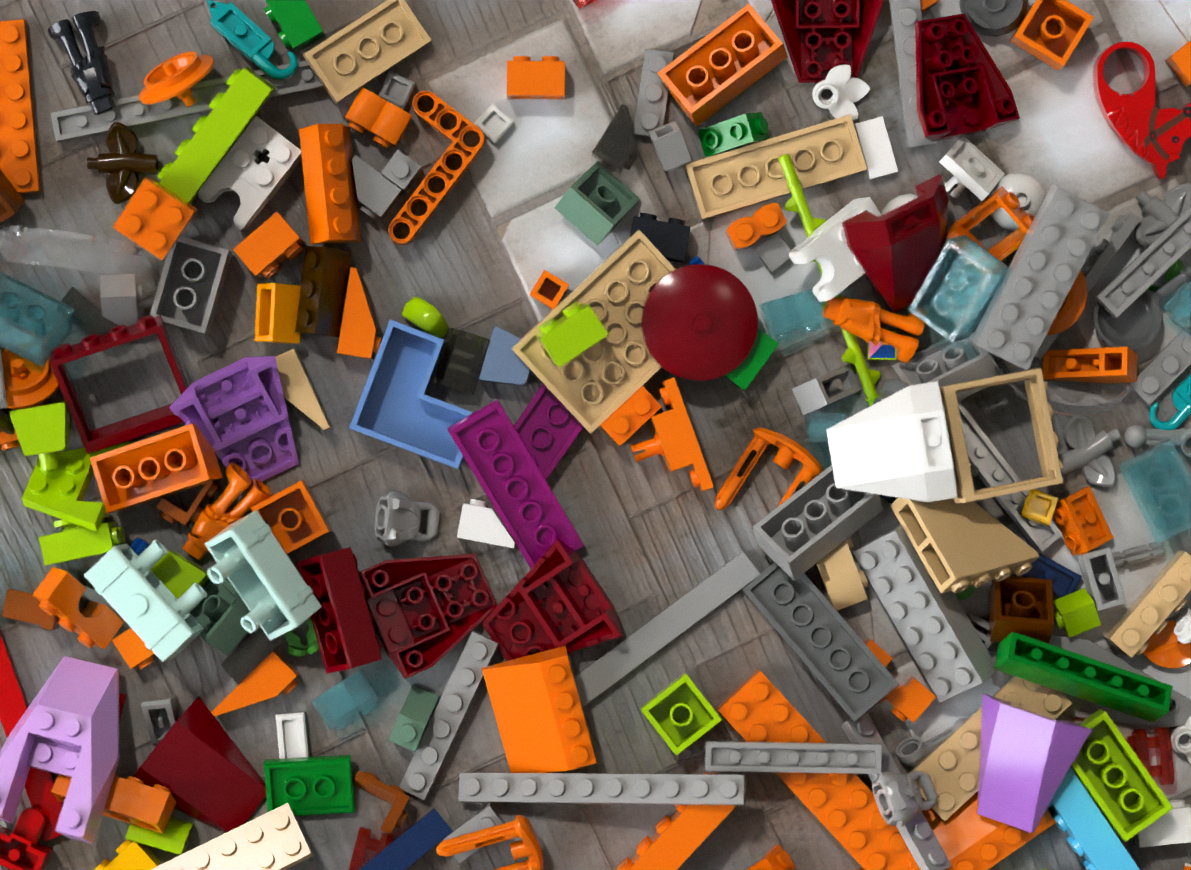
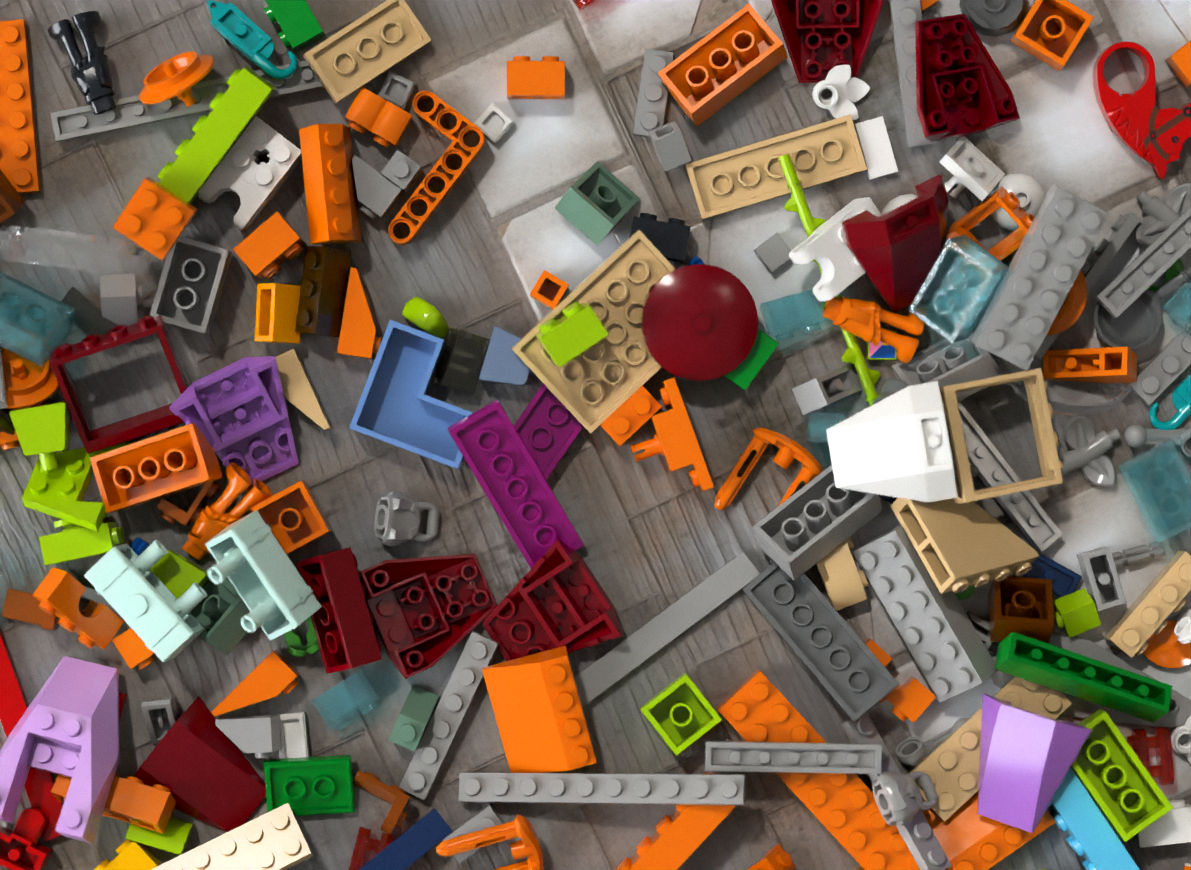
dark brown plant [87,122,158,204] -> none
clear smoke brick [221,627,283,685] -> none
white slope [457,499,515,548] -> none
clear smoke slope [592,104,638,174] -> none
green bracket [698,112,769,157] -> none
orange brick [725,203,787,251] -> none
yellow tile [1020,489,1059,526] -> none
orange bracket [1053,486,1114,556] -> none
none -> light grey slope [215,715,282,758]

